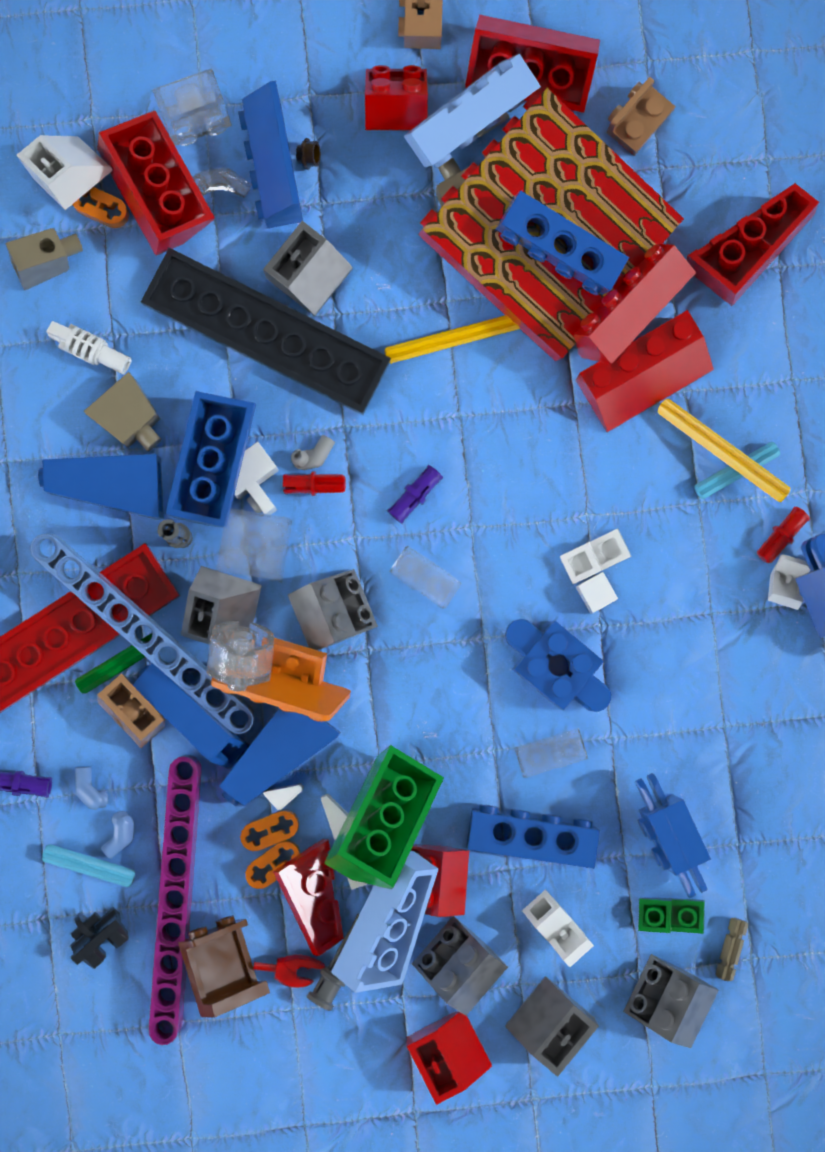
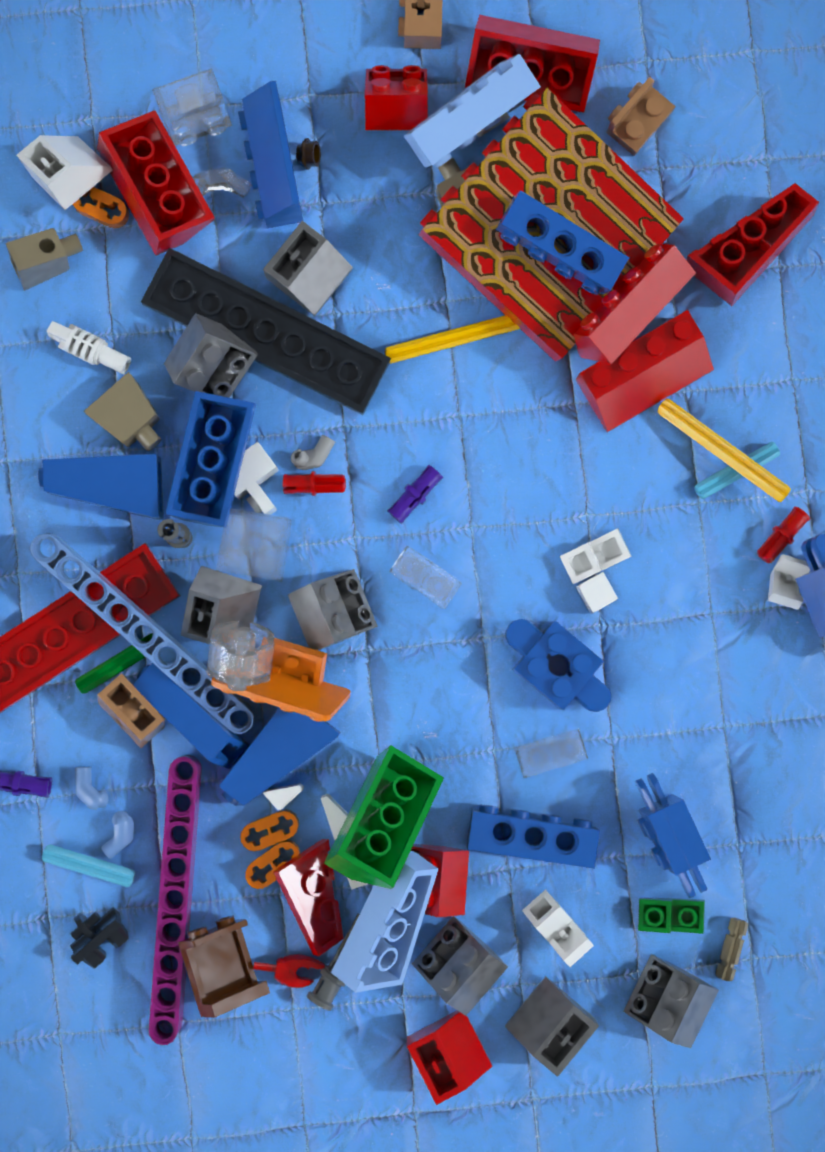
none -> flat silver slope [164,313,258,398]

